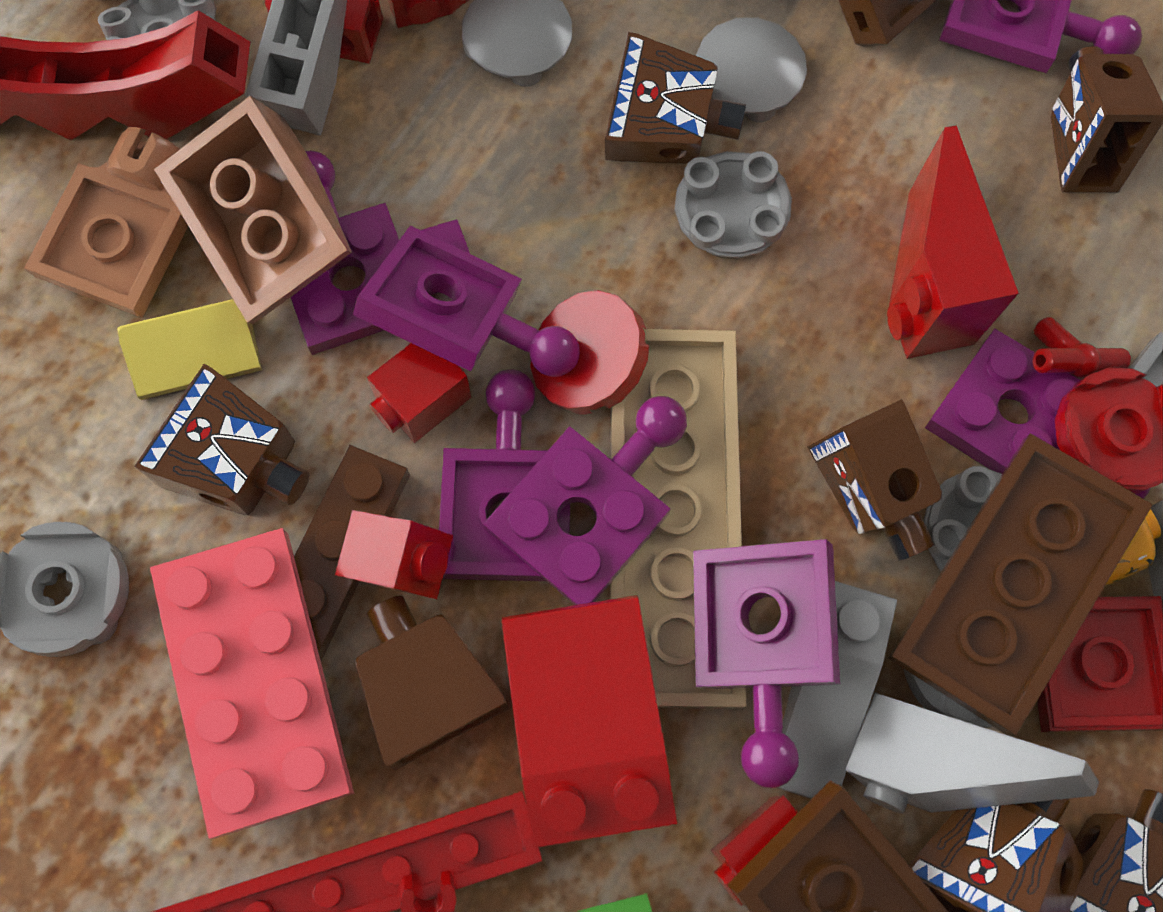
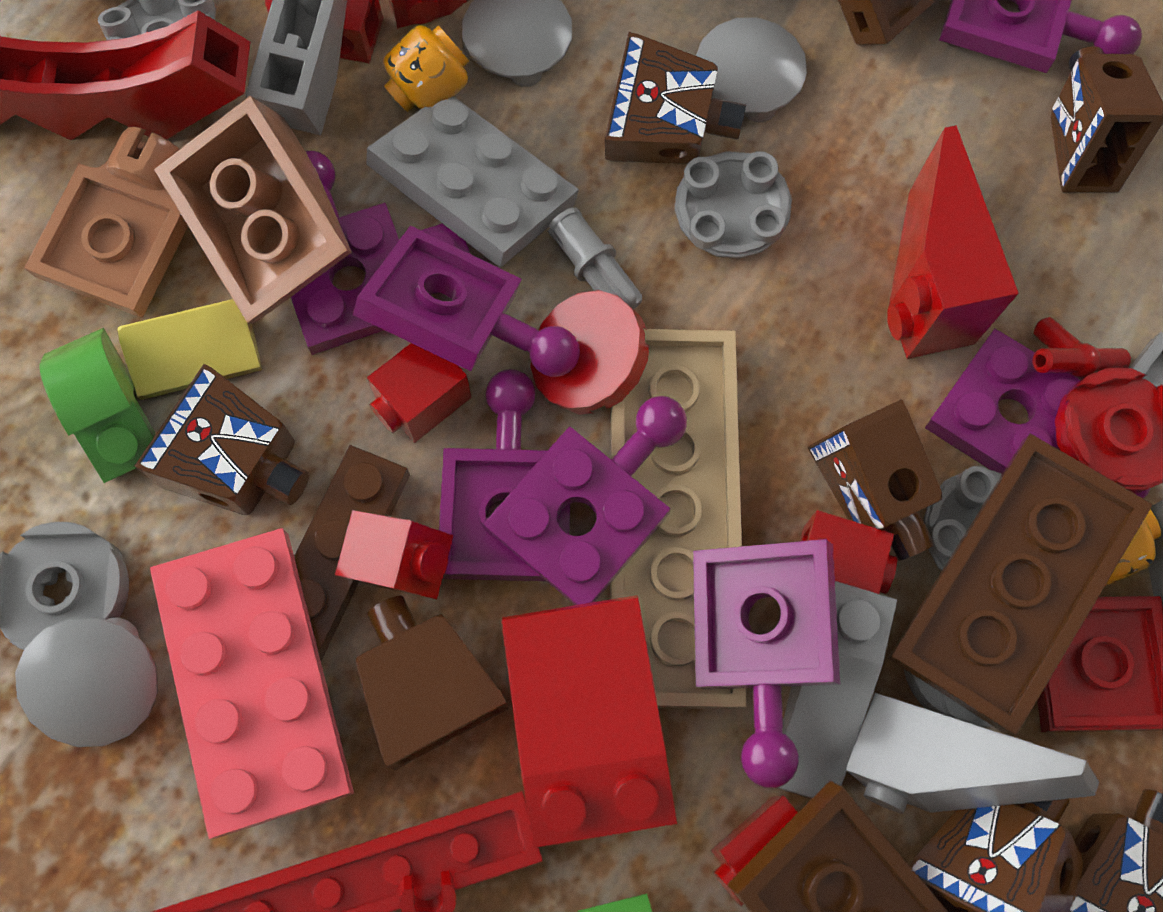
none -> light grey dish [15,617,158,747]
none -> bright green brick [39,328,156,483]
none -> light grey plate [366,96,579,268]
none -> light orange head [383,25,470,112]
none -> light grey axle [548,207,642,309]
none -> red brick [800,510,897,594]

